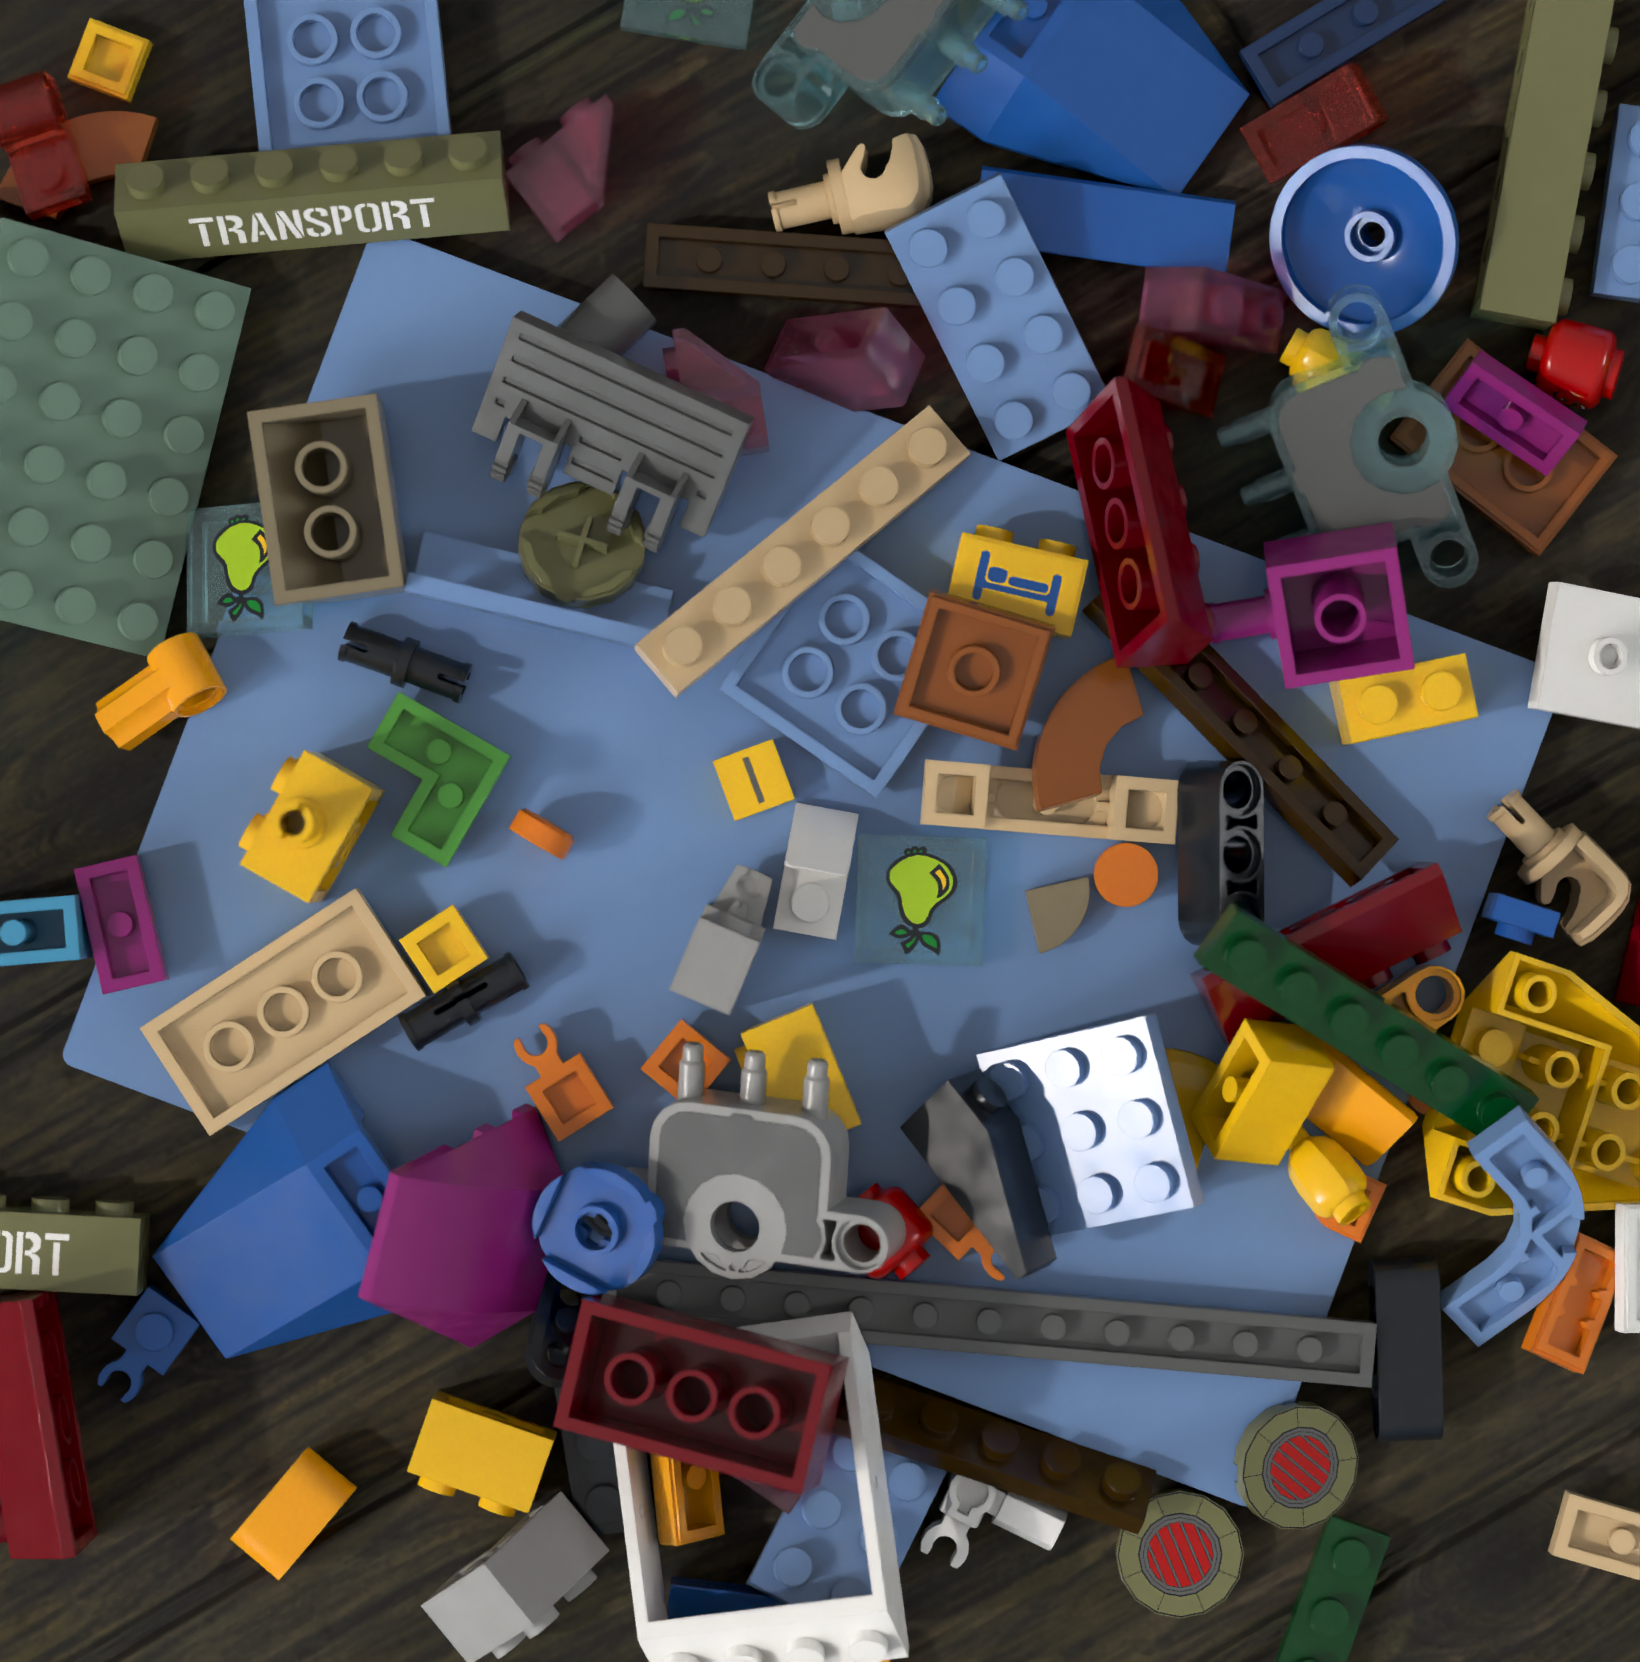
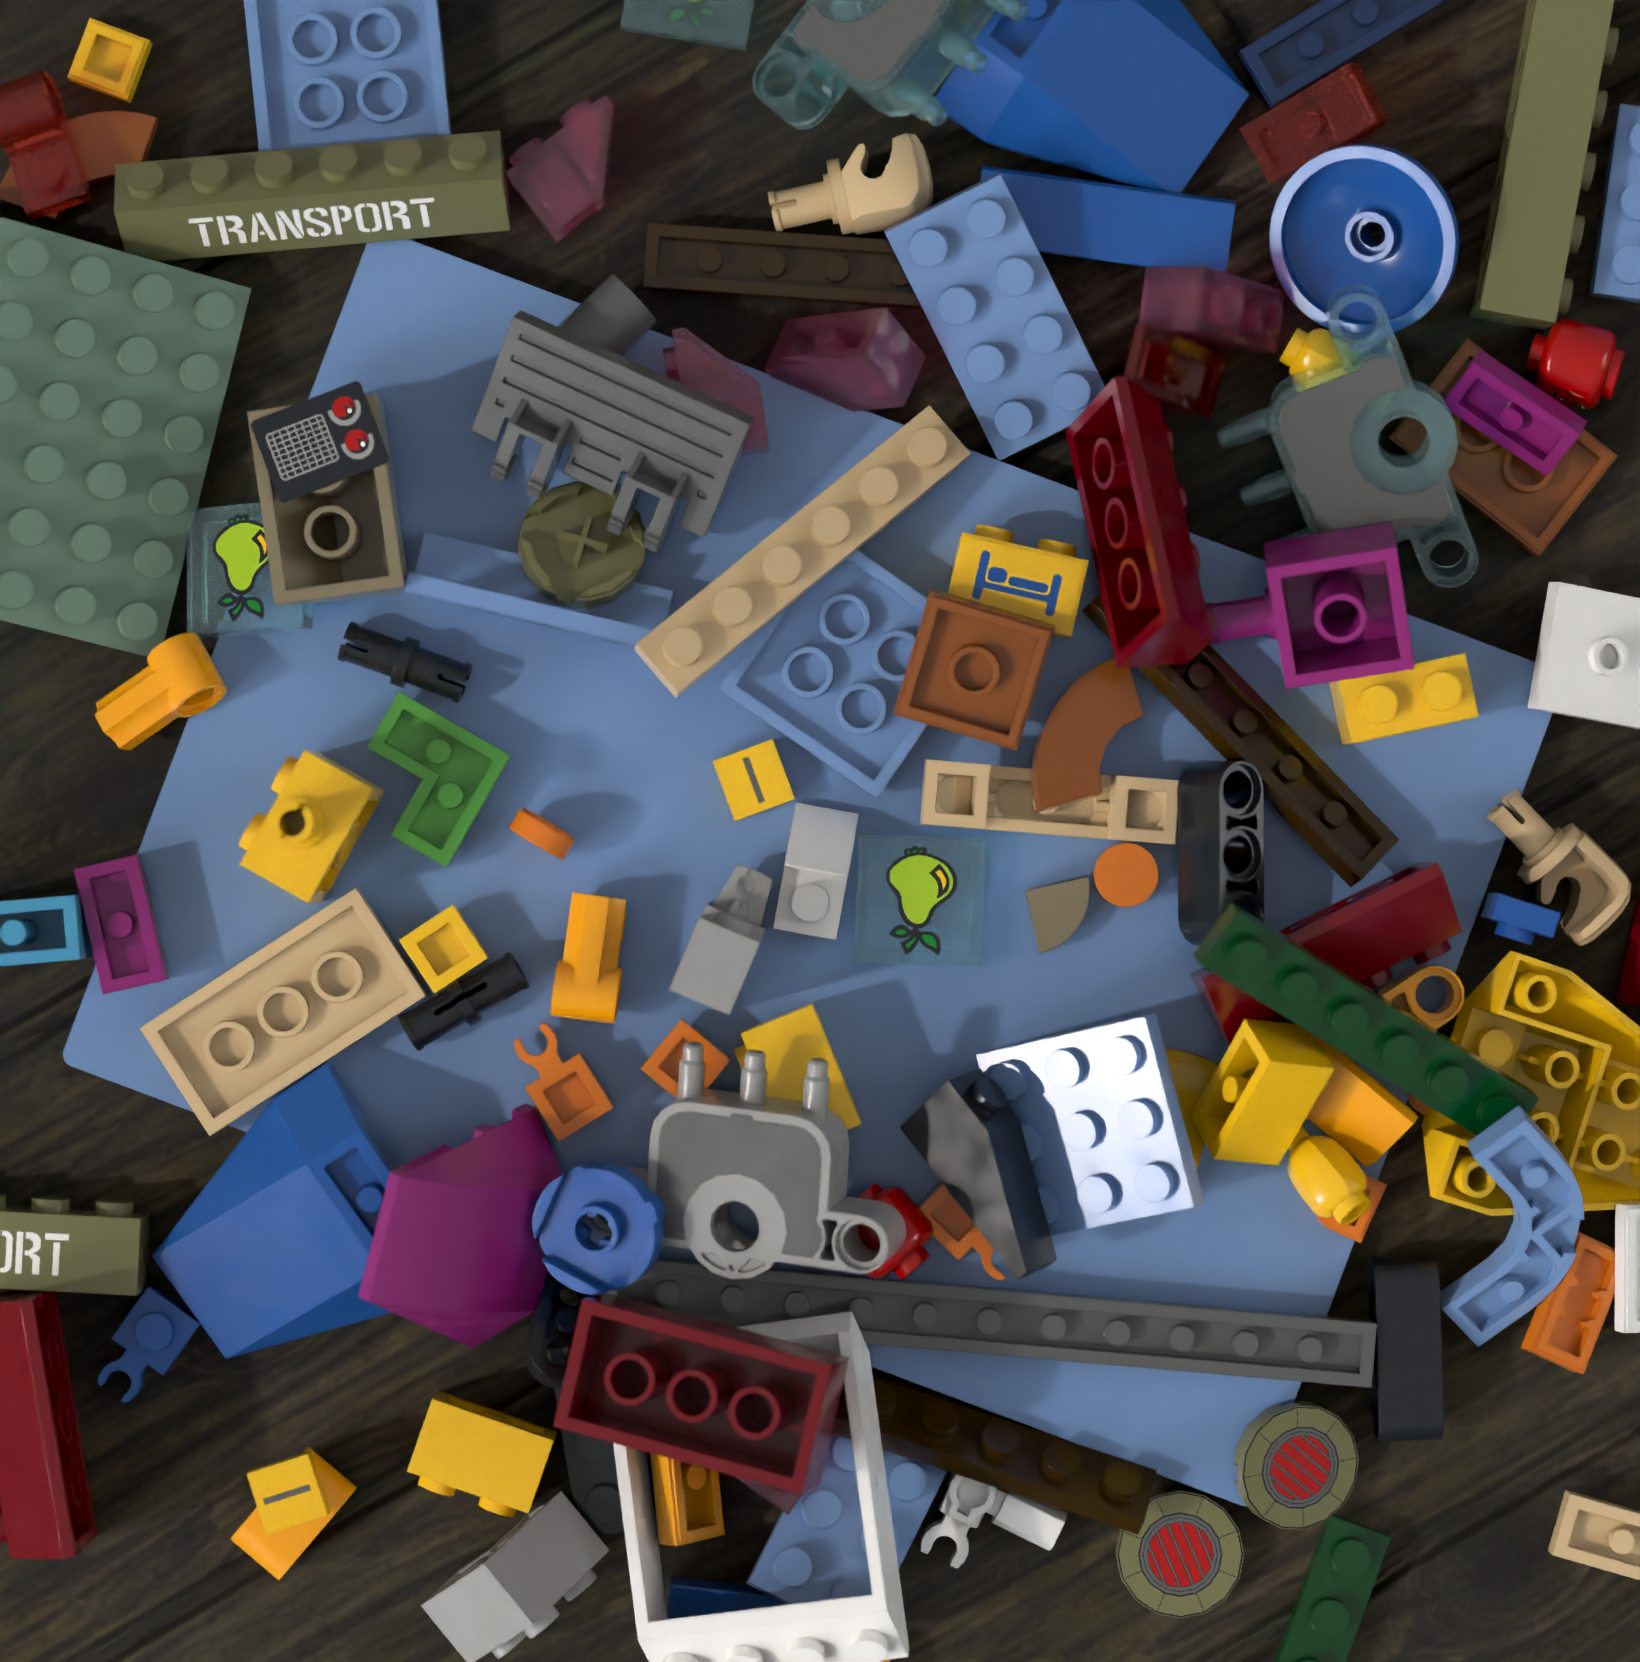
none -> yellow tile [246,1451,330,1535]
none -> black sticker [251,381,389,502]
none -> light orange piece [551,892,627,1024]

